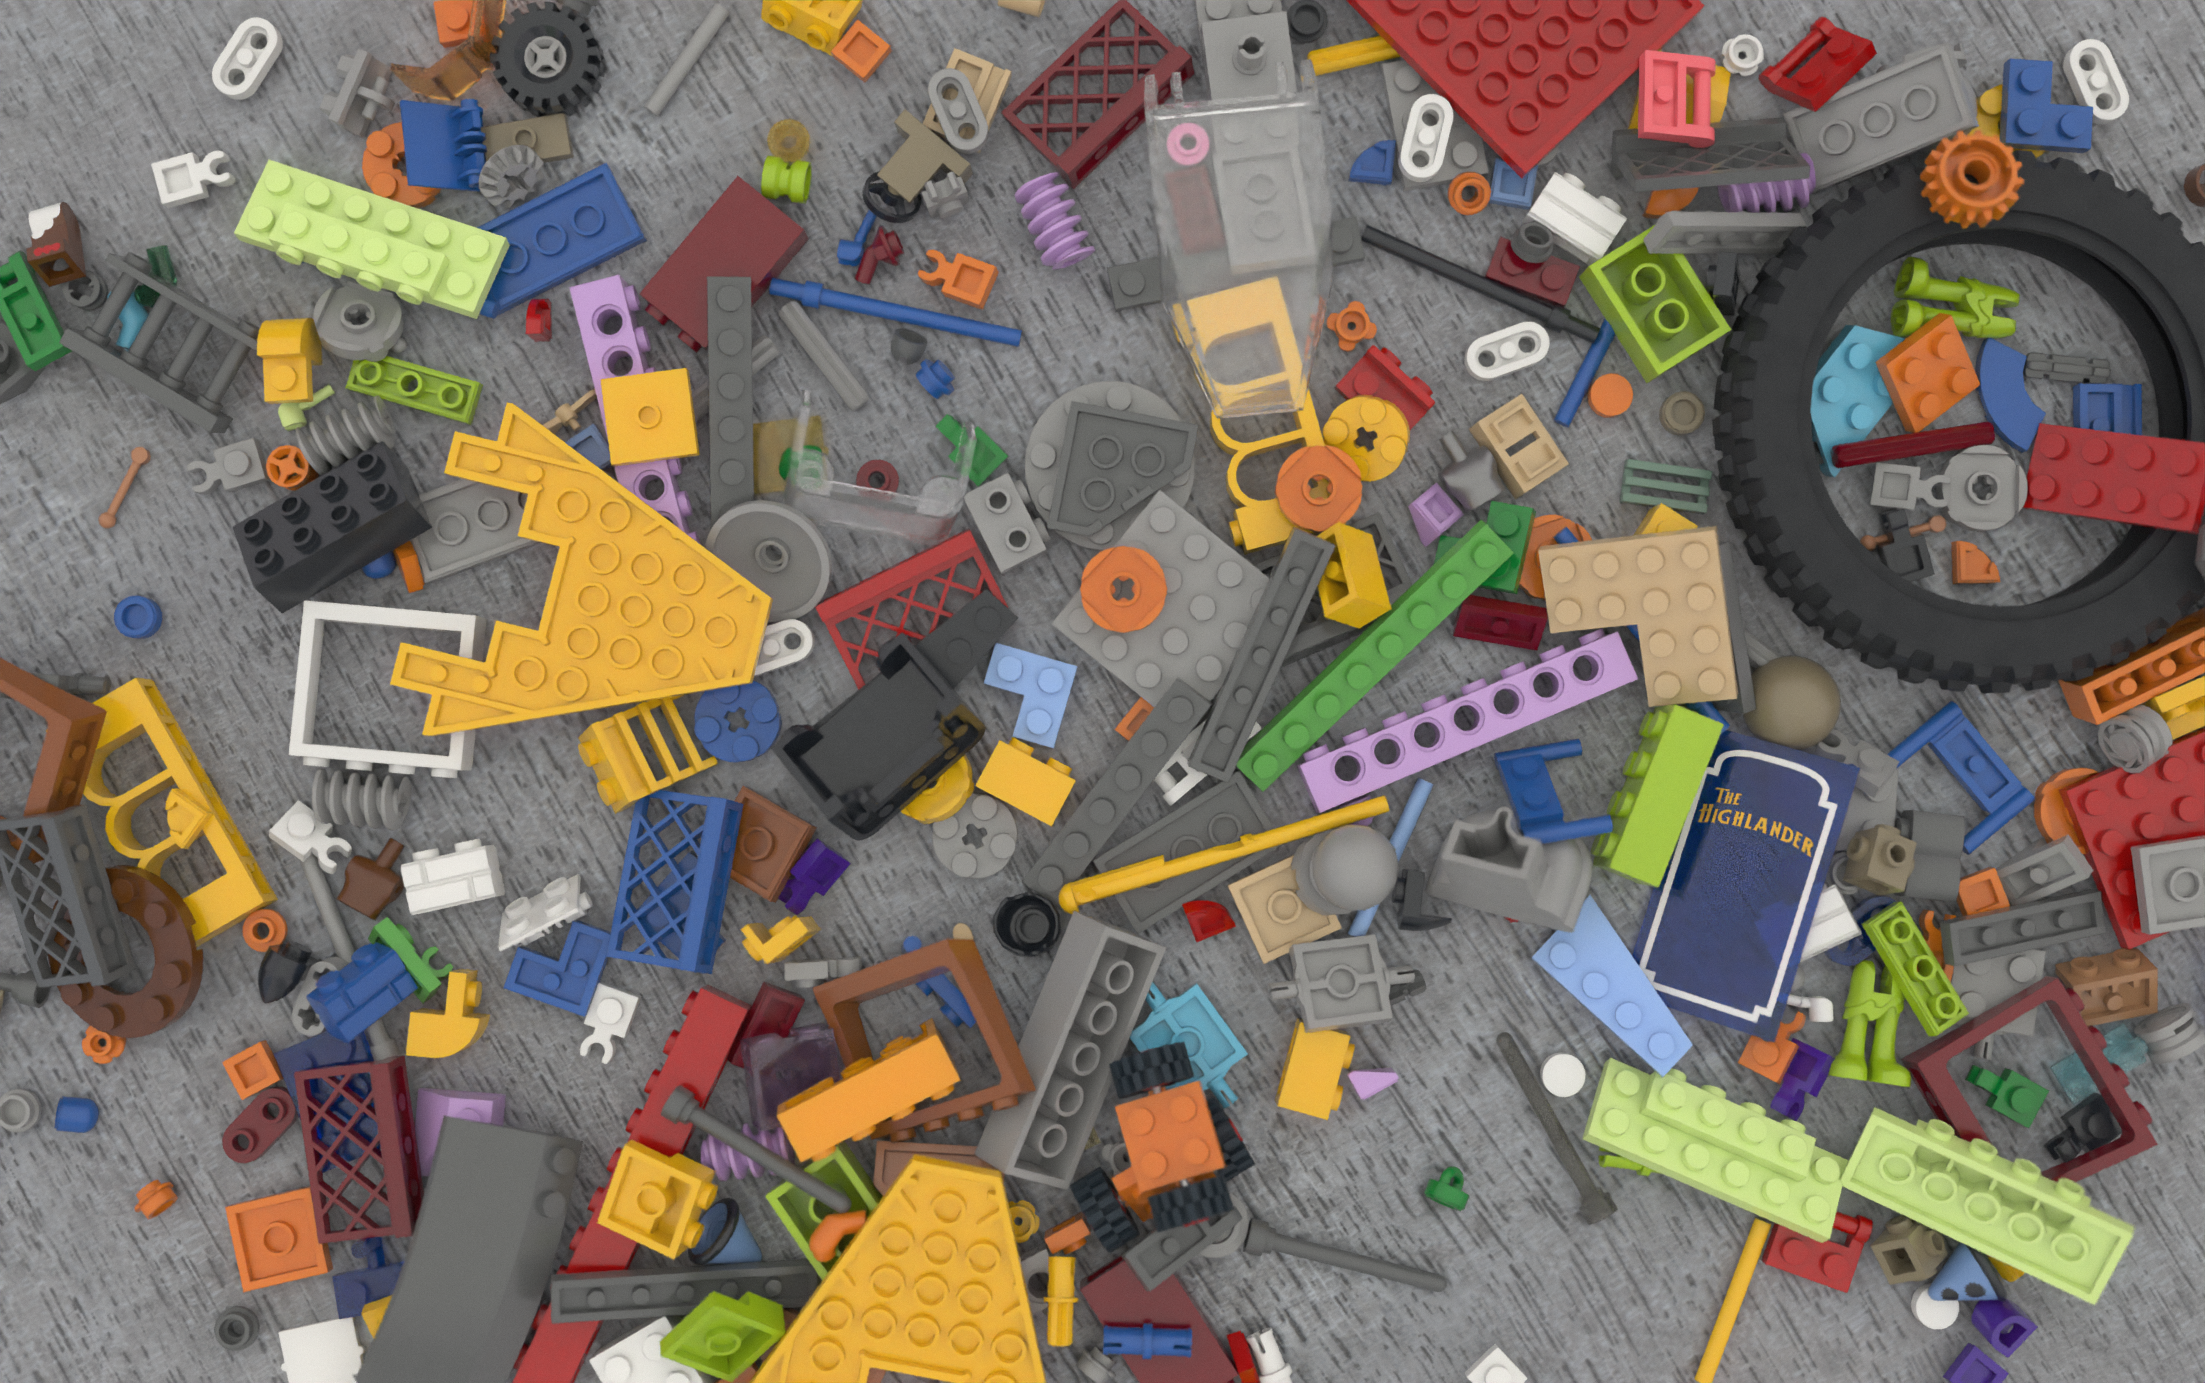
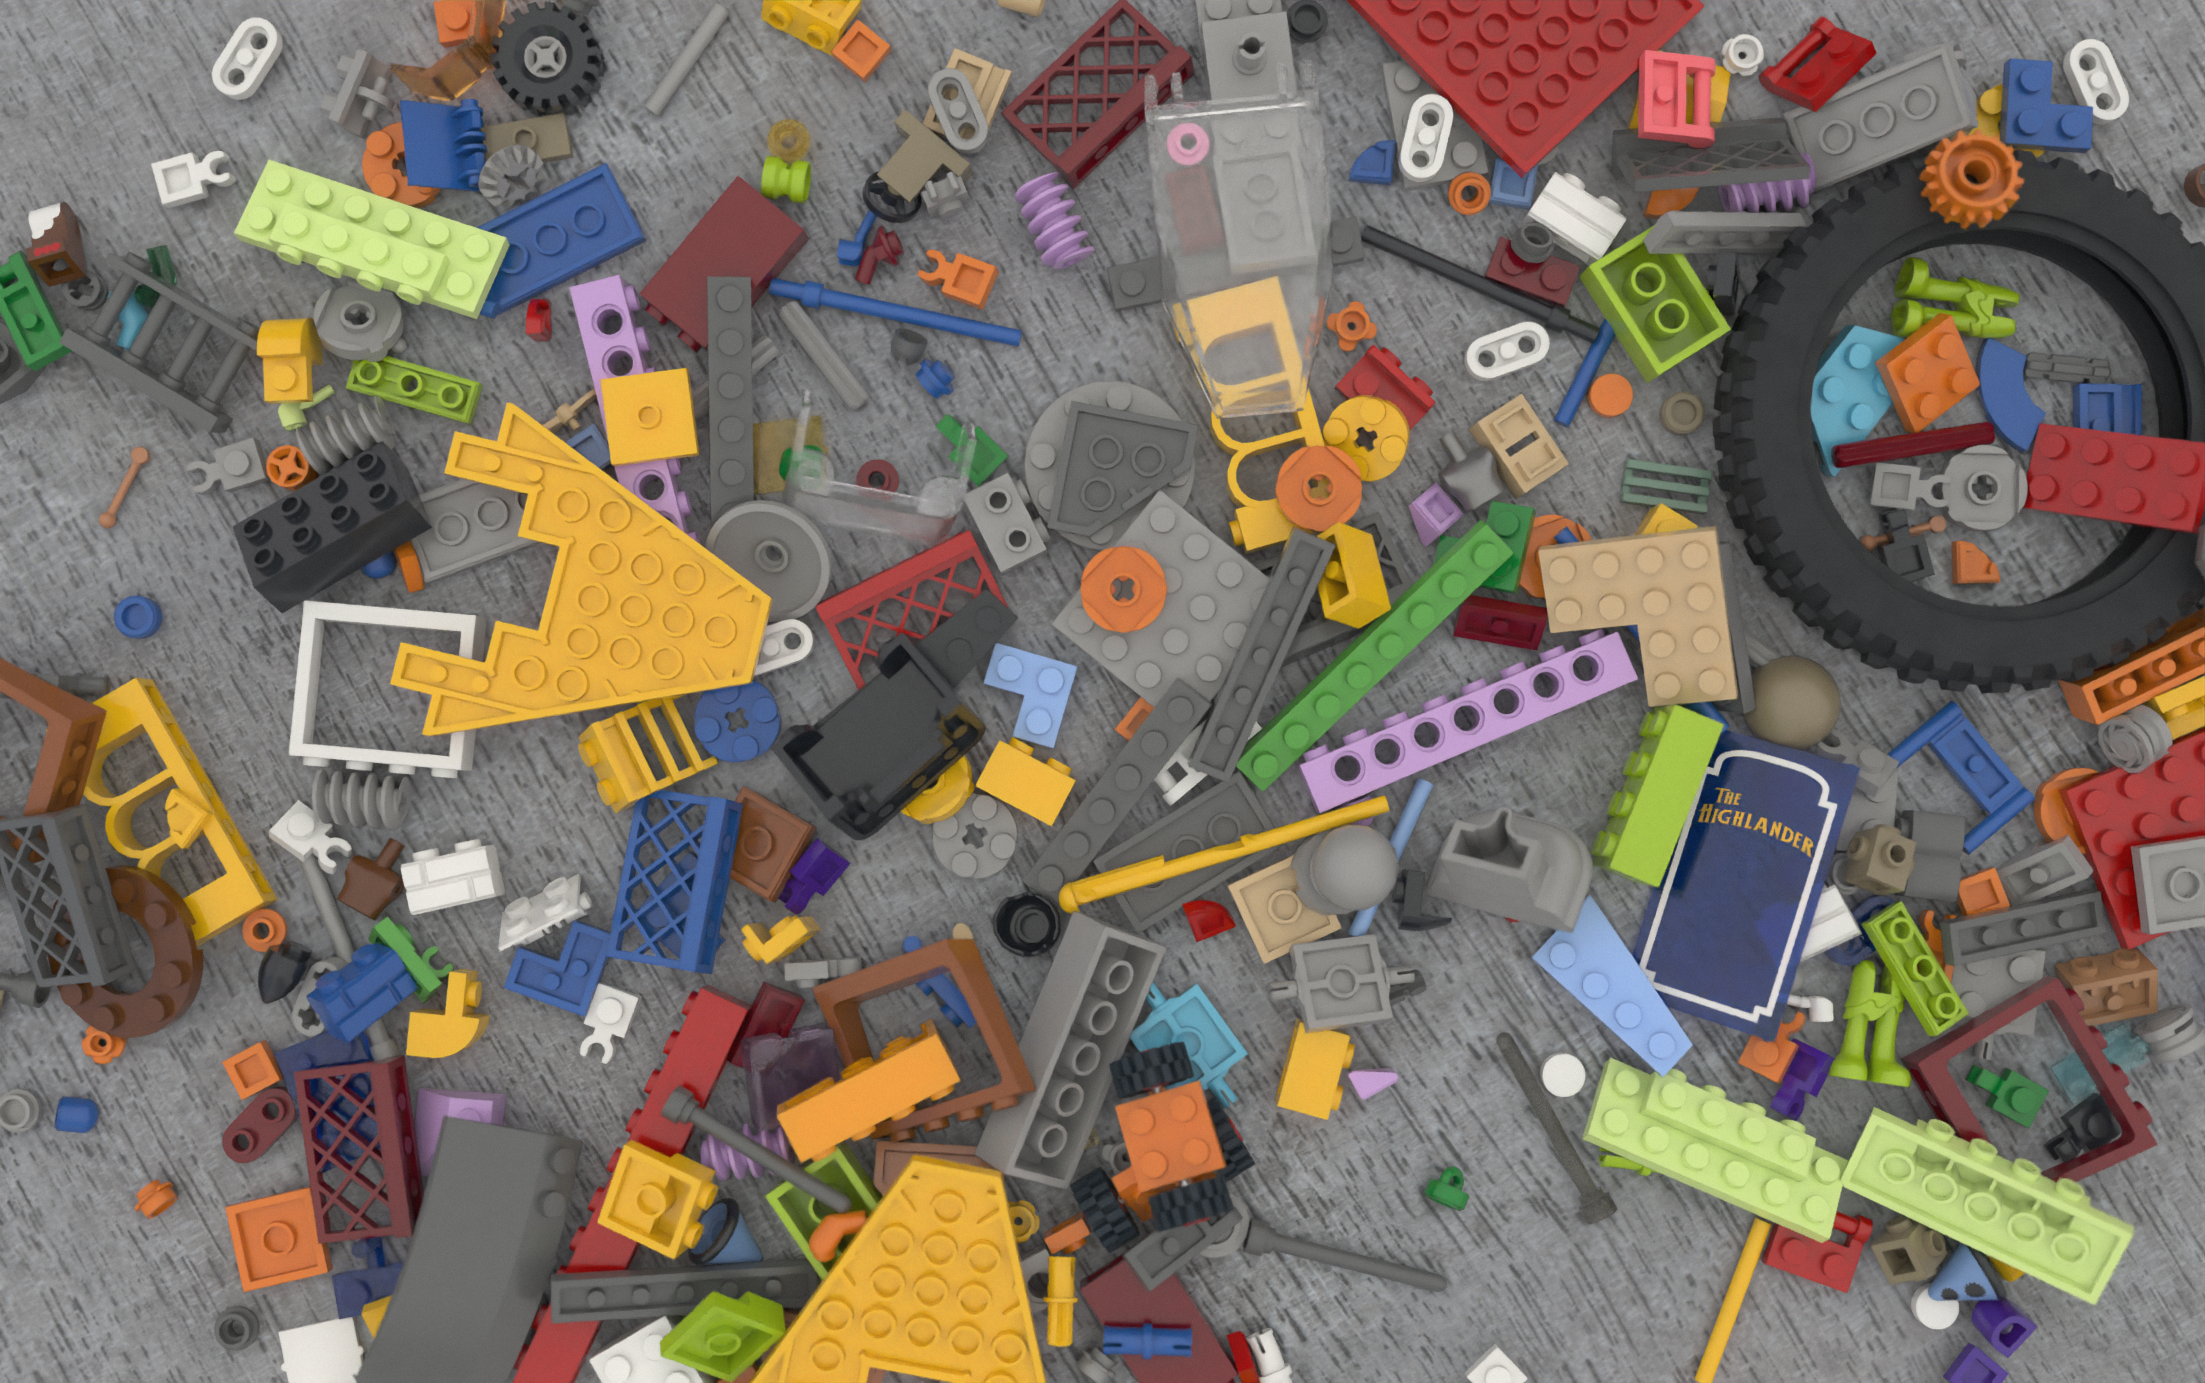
yellow axle [1307,35,1401,76] -> none
blue plate [1494,739,1613,844] -> none

